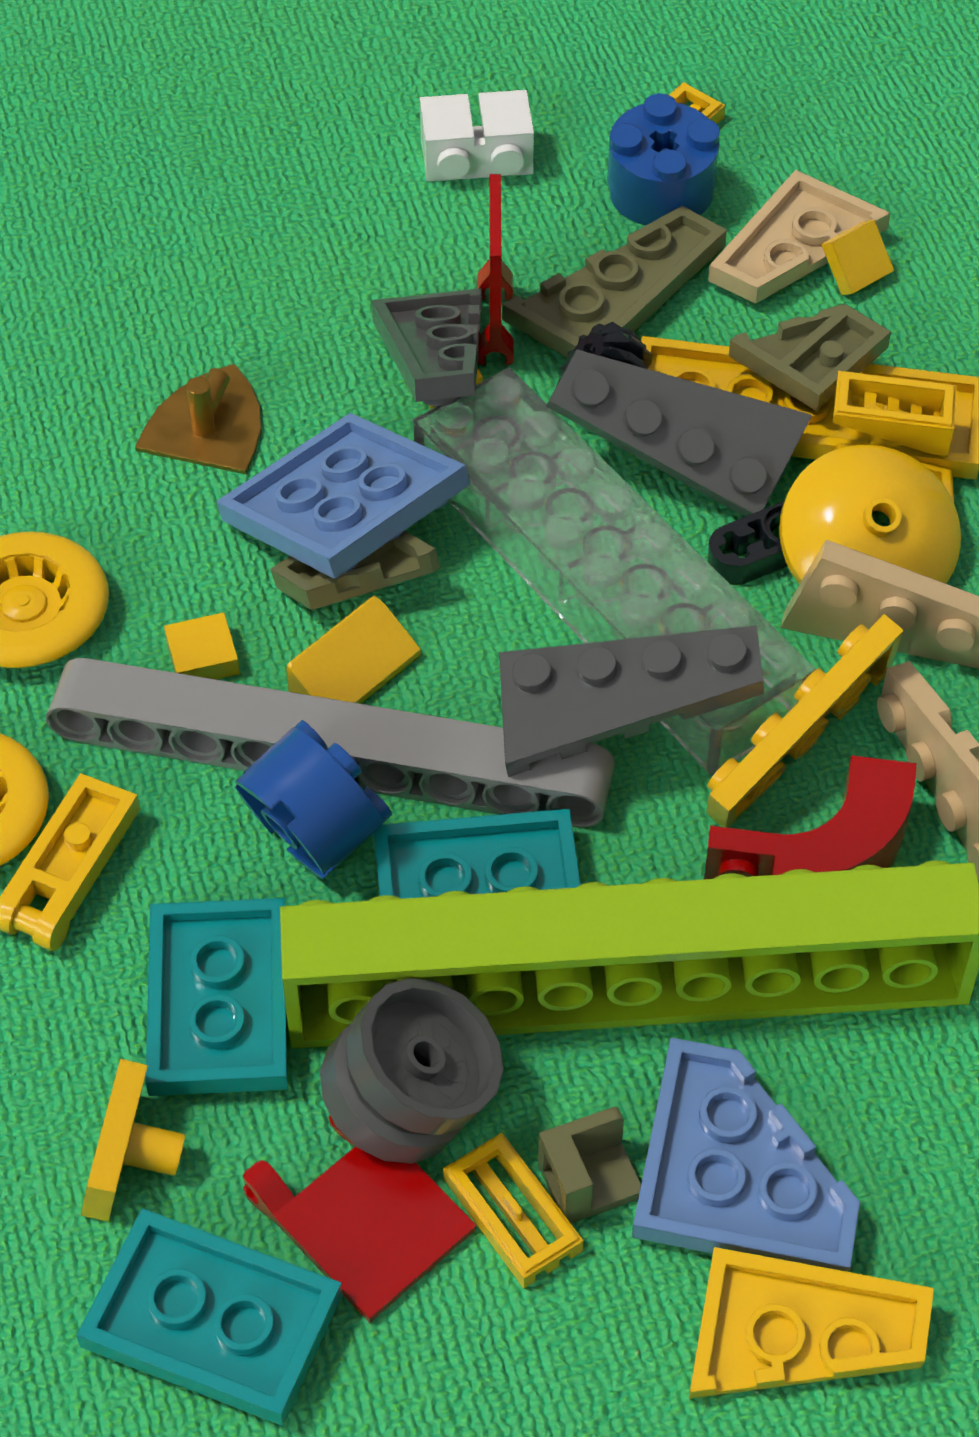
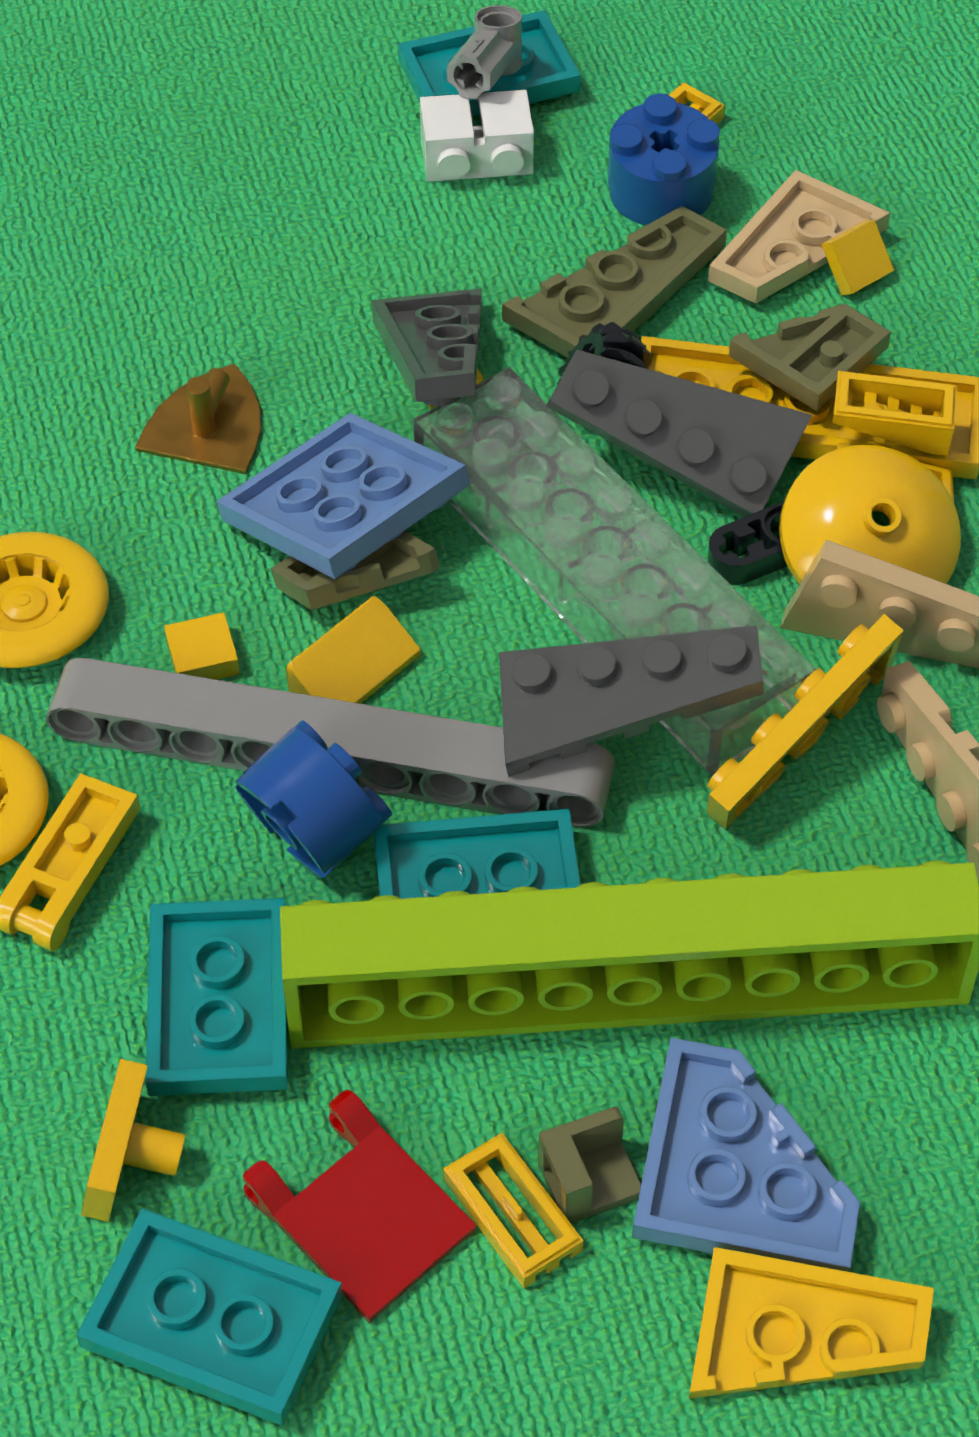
dark grey wheel [320,978,503,1164] -> none
red flag [477,174,514,365] -> none
red arch [704,755,917,879] -> none
none -> teal plate [398,10,581,117]
none -> light grey piece [447,5,522,100]

